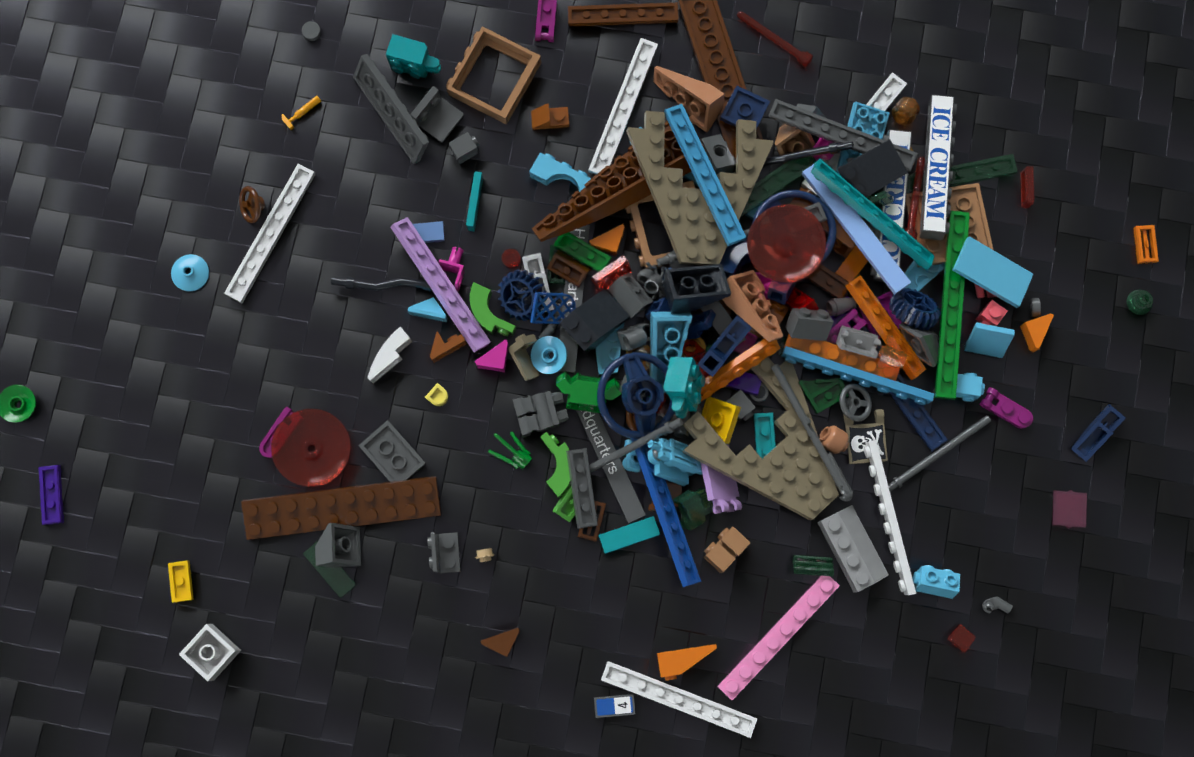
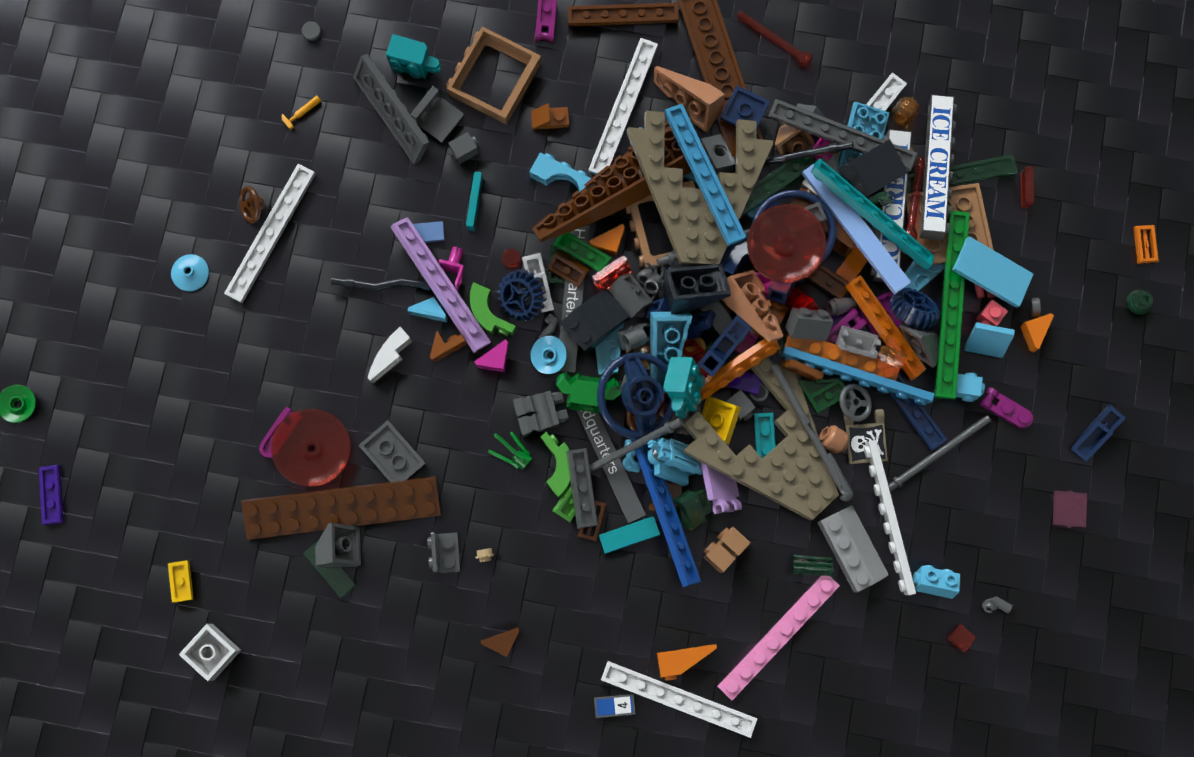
light yellow tile [425,383,448,406] -> none
dark tan bracket [508,334,539,381] -> none
blue window [530,292,576,324] -> none
none -> dark orange tile [781,359,824,380]

